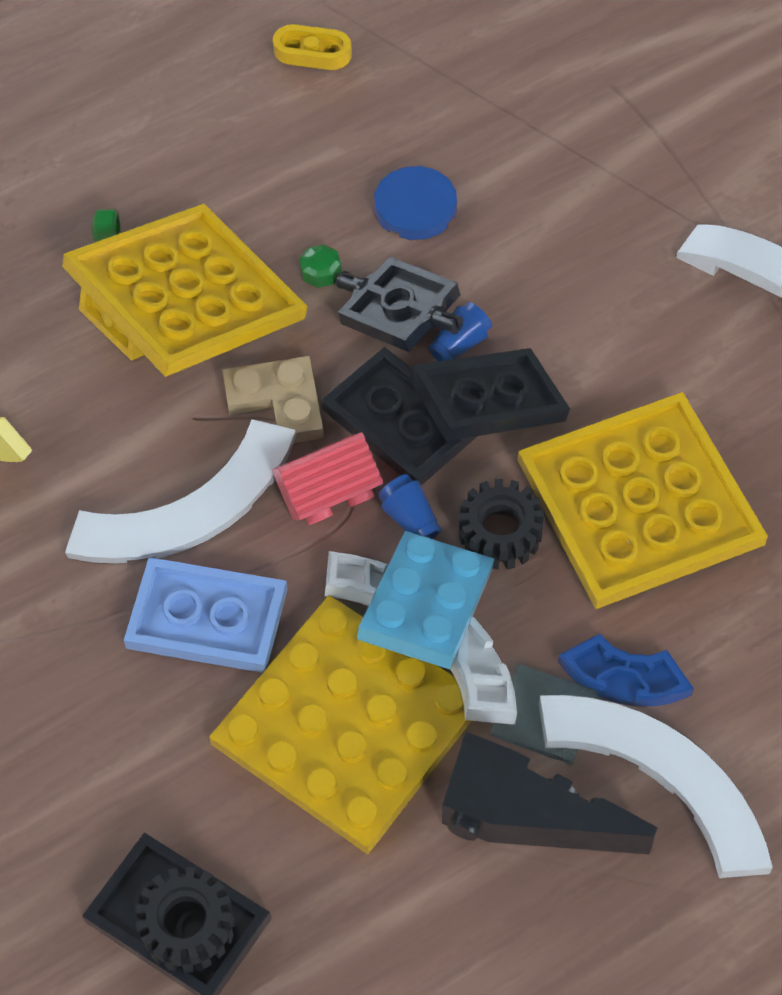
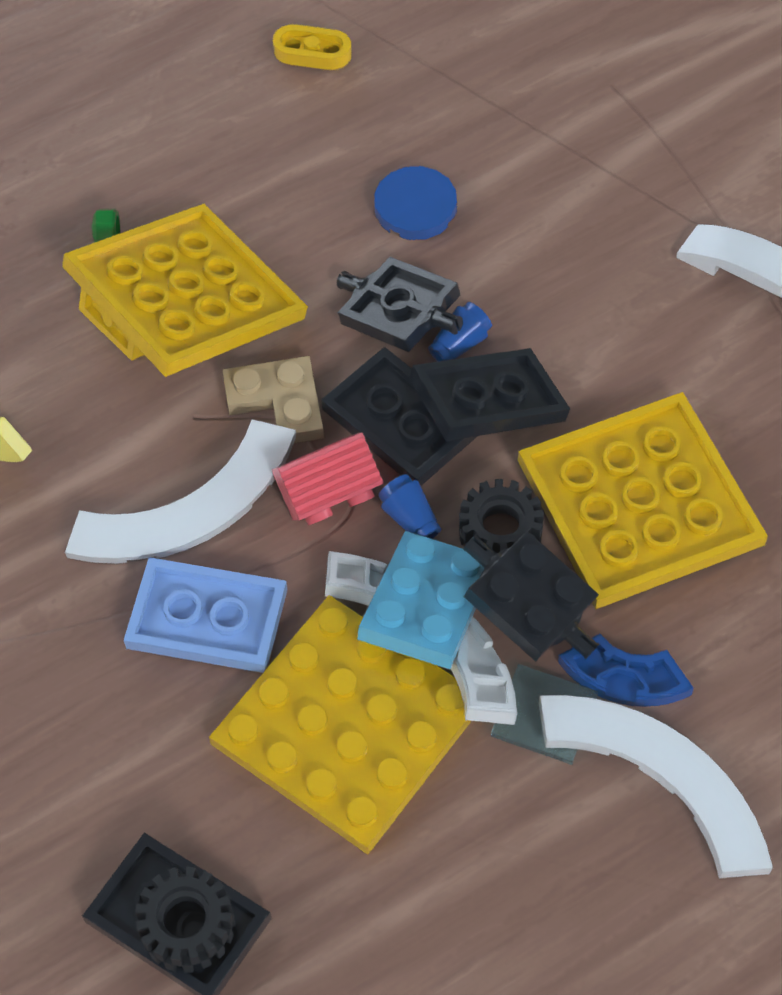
green tile [299,244,342,288] -> none
black wedge [442,732,658,855] -> none
none -> black plate [463,531,599,662]

